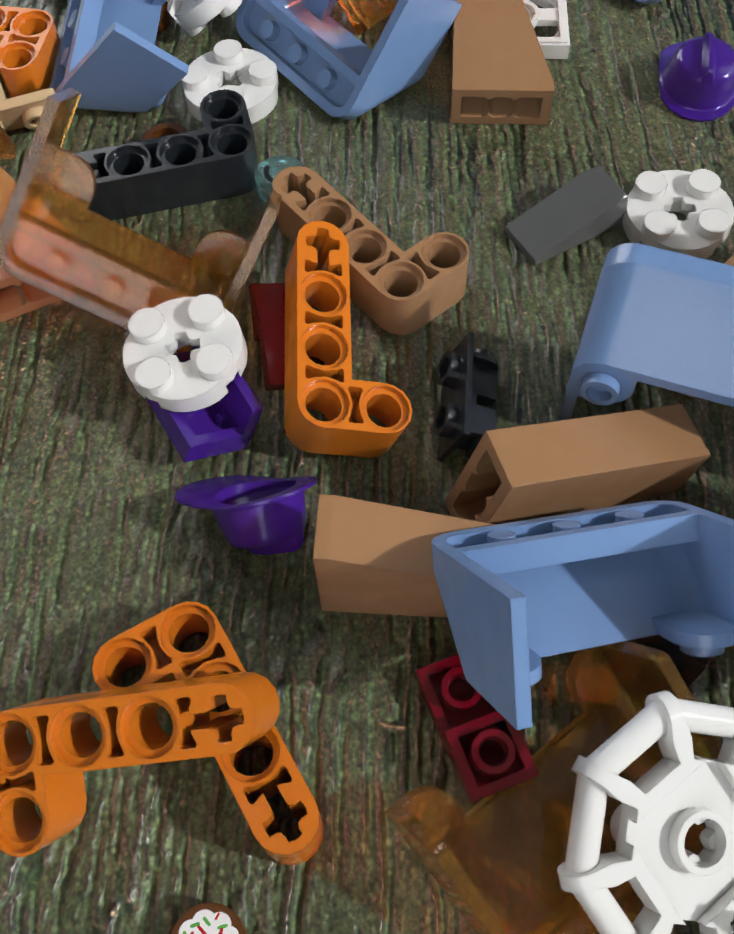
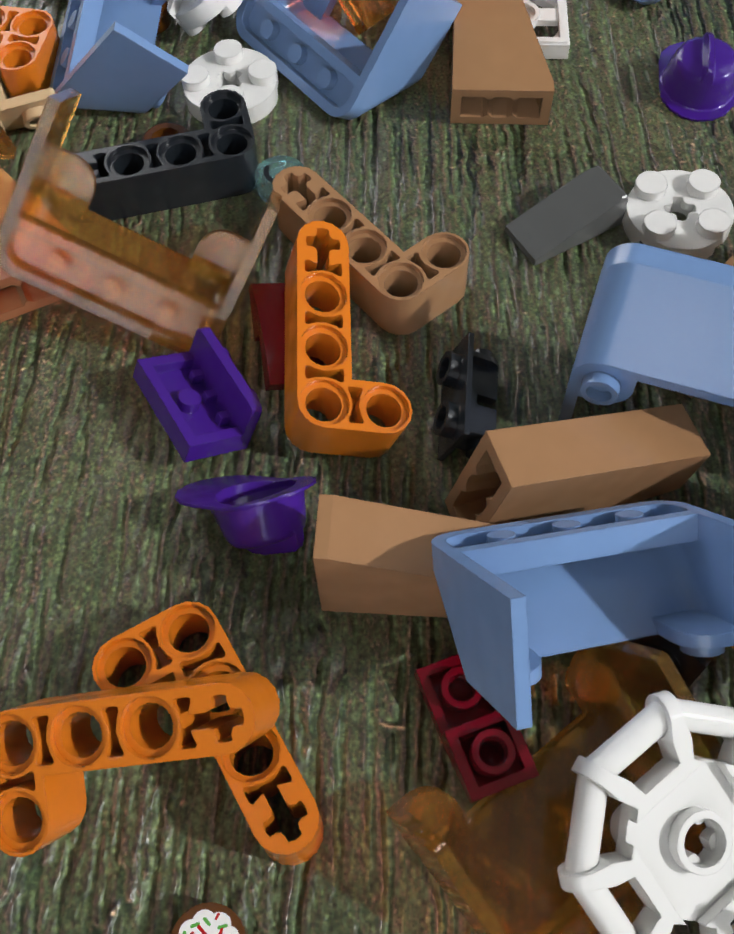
white plate [123,294,248,412] -> none

